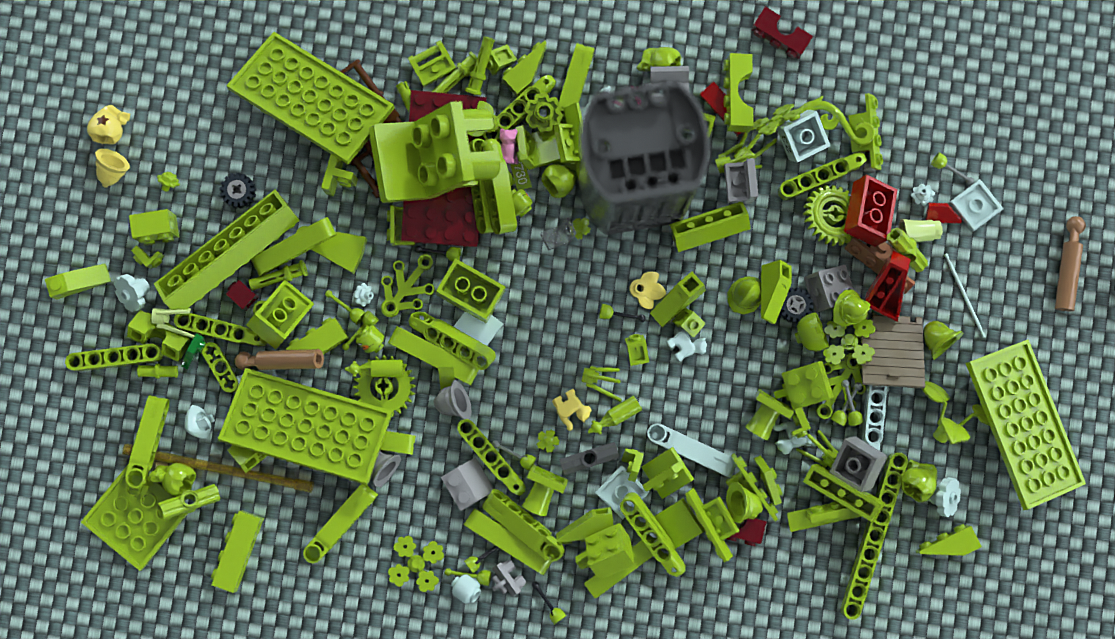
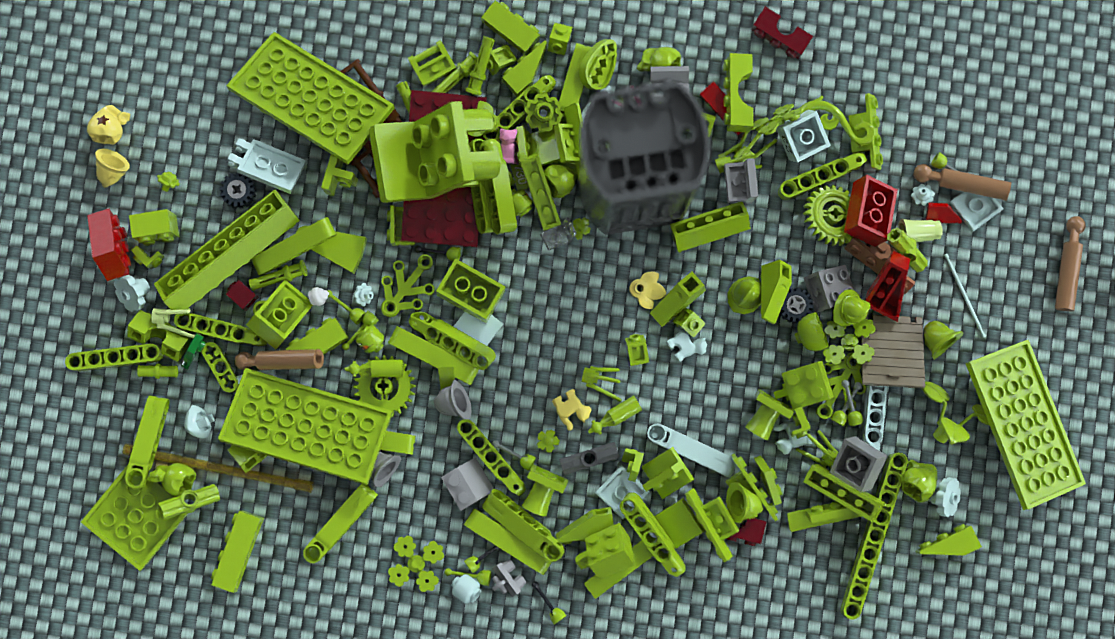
lime slope [44,263,112,300] -> none
hinge [599,304,646,322] -> none
none -> red brick [87,208,131,281]
none -> light aqua tile [227,138,306,194]
none -> white plate [308,287,329,306]
none -> lime brick [481,0,540,56]
none -> lime tile [519,154,562,231]
none -> lime bracket [547,22,573,55]
none -> lime piece [579,39,617,90]
none -> medium nougat piece [913,164,1012,201]

